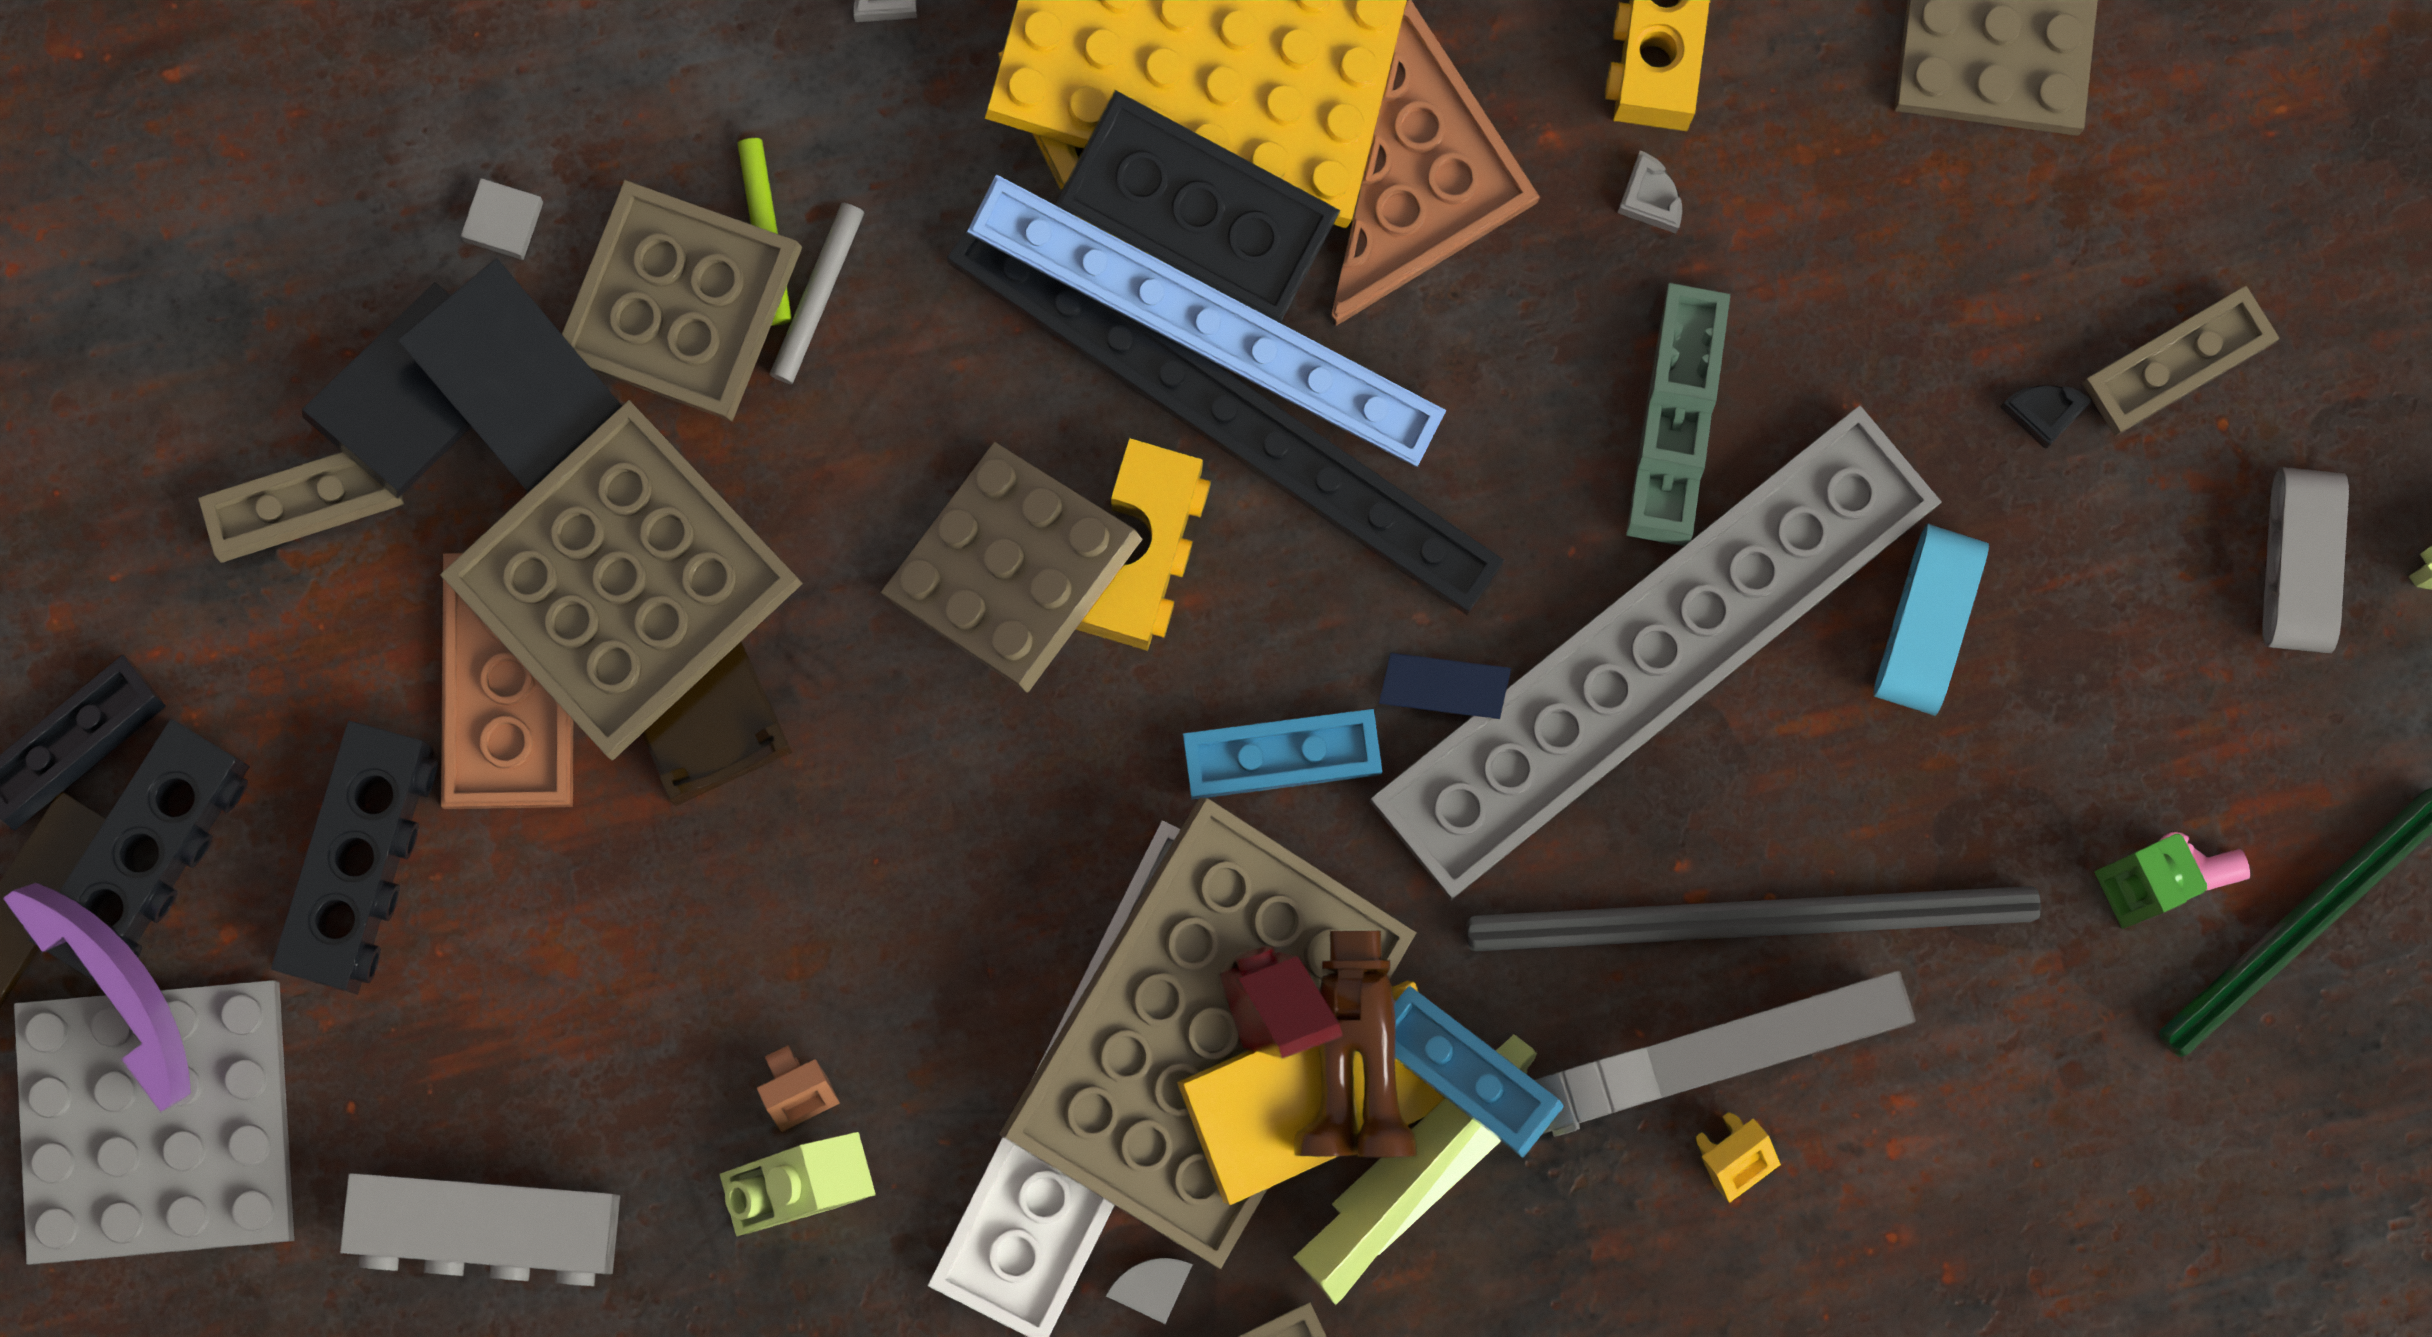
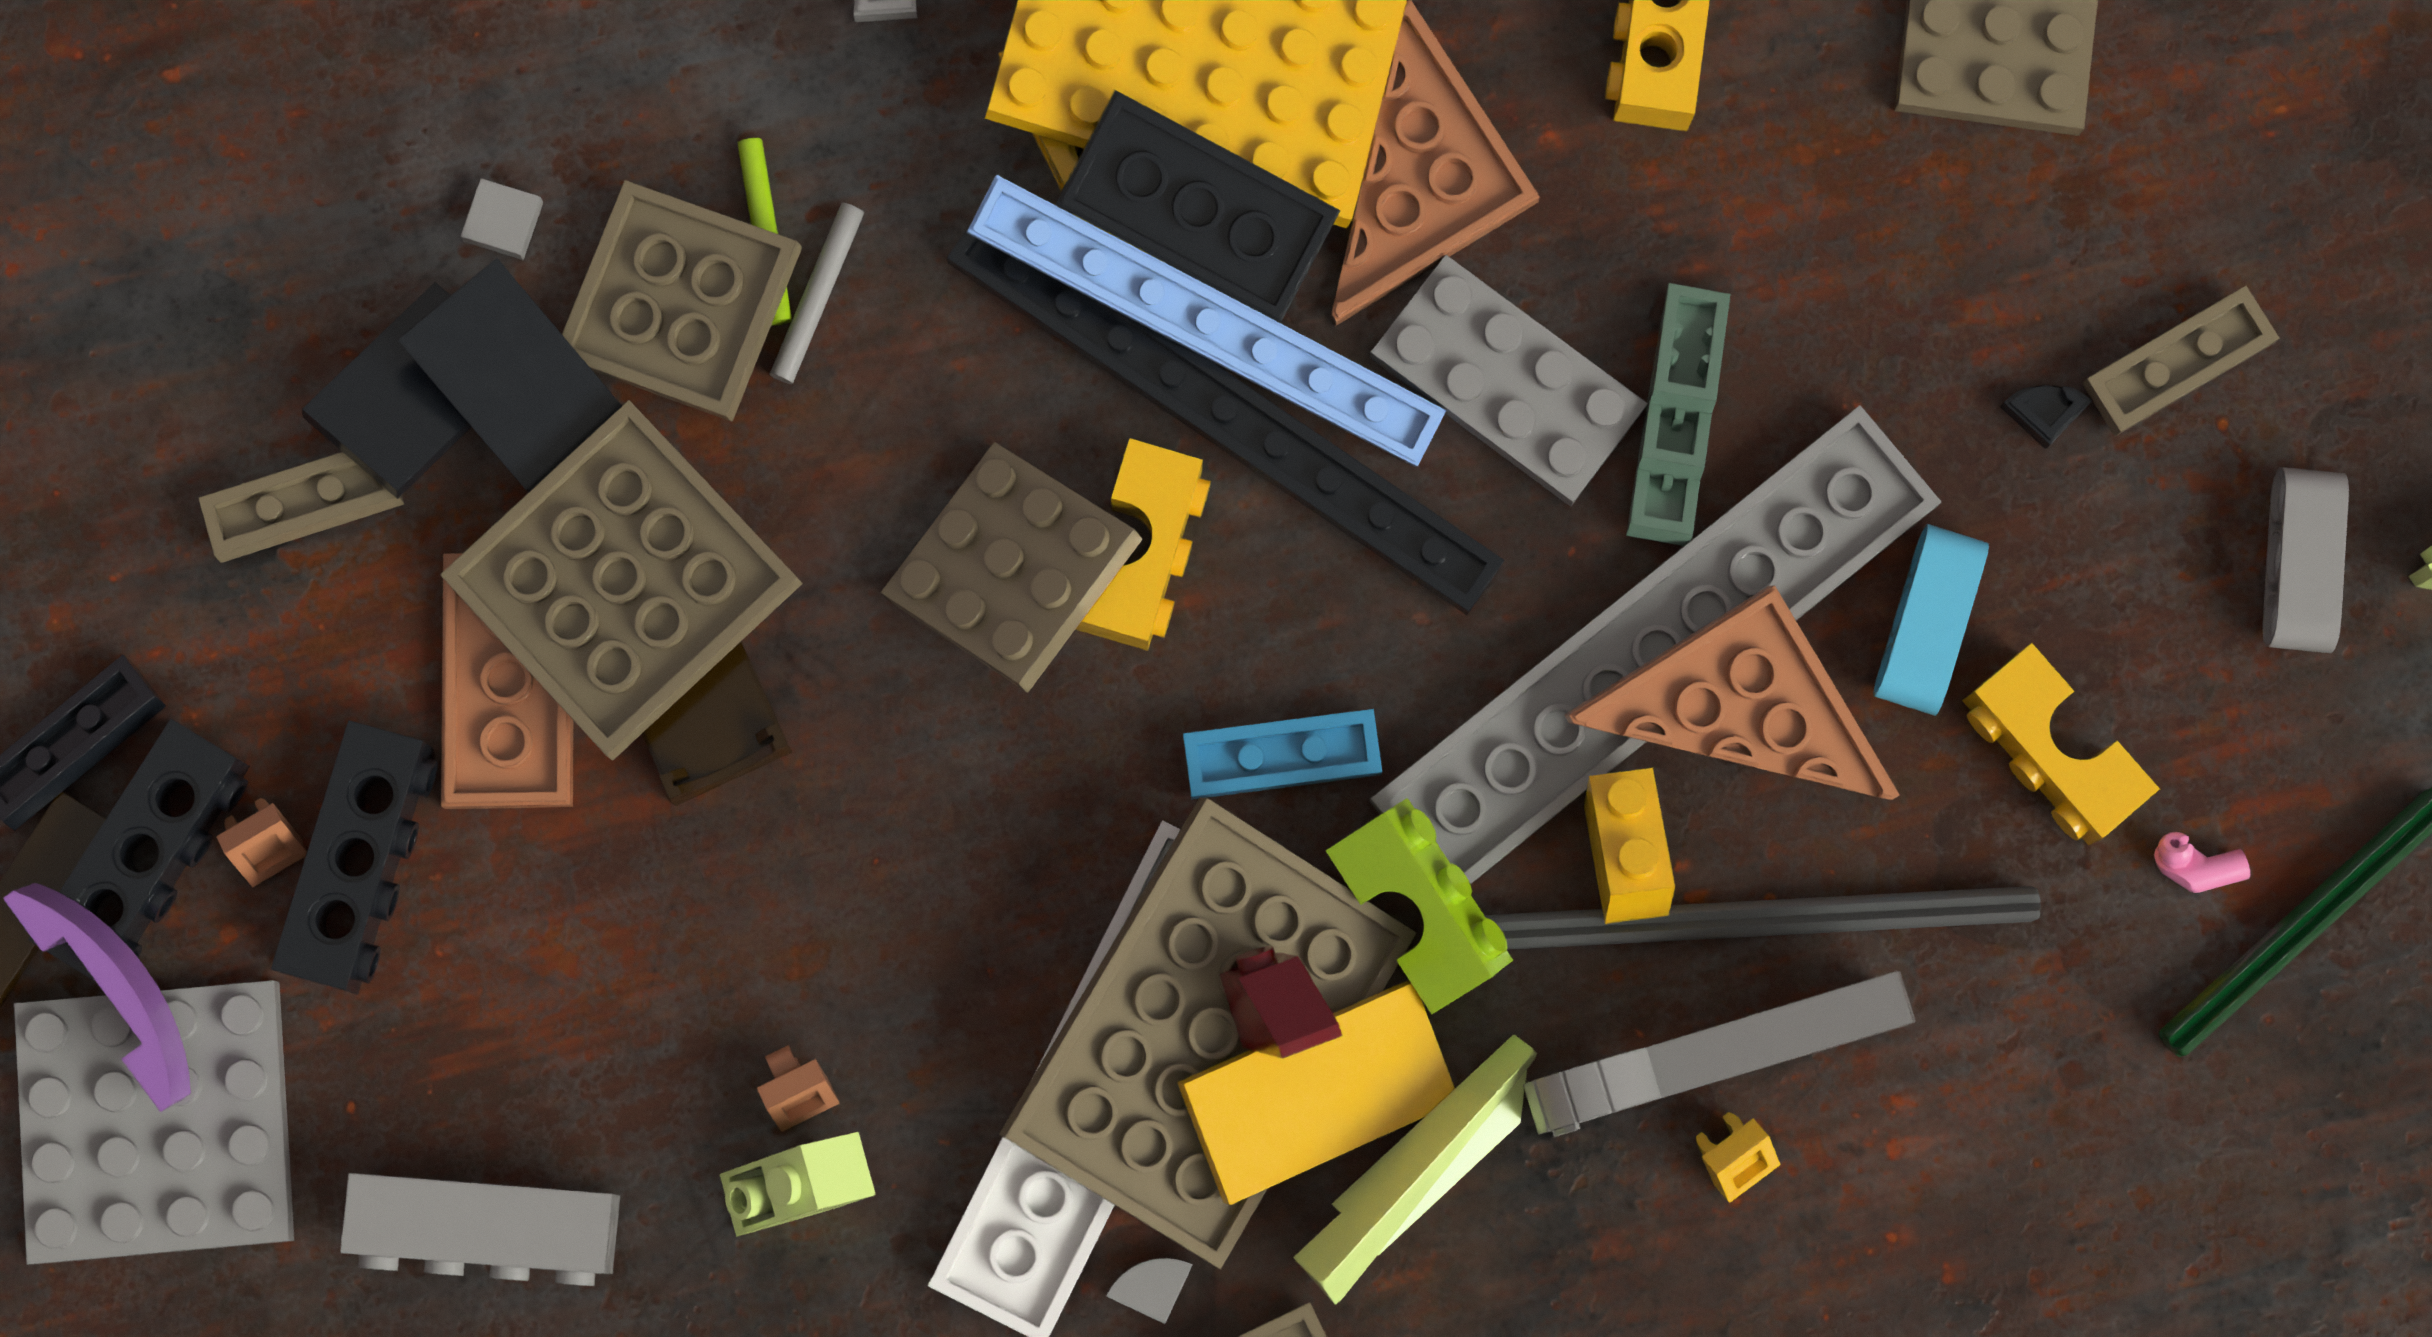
reddish brown piece [1294,931,1416,1157] -> none
dark blue sticker [1379,653,1511,719] -> none
dark azure plate [1394,985,1564,1158] -> none
light grey tile [1618,150,1682,234] -> none
bright green slope [2094,834,2207,929] -> none
none -> nougat tile [216,798,307,888]
none -> lime arch [1326,797,1513,1014]
none -> light grey plate [1369,255,1648,507]
none -> nougat tile [1564,585,1900,800]
none -> yellow brick [1584,768,1675,924]
none -> yellow arch [1962,643,2160,845]

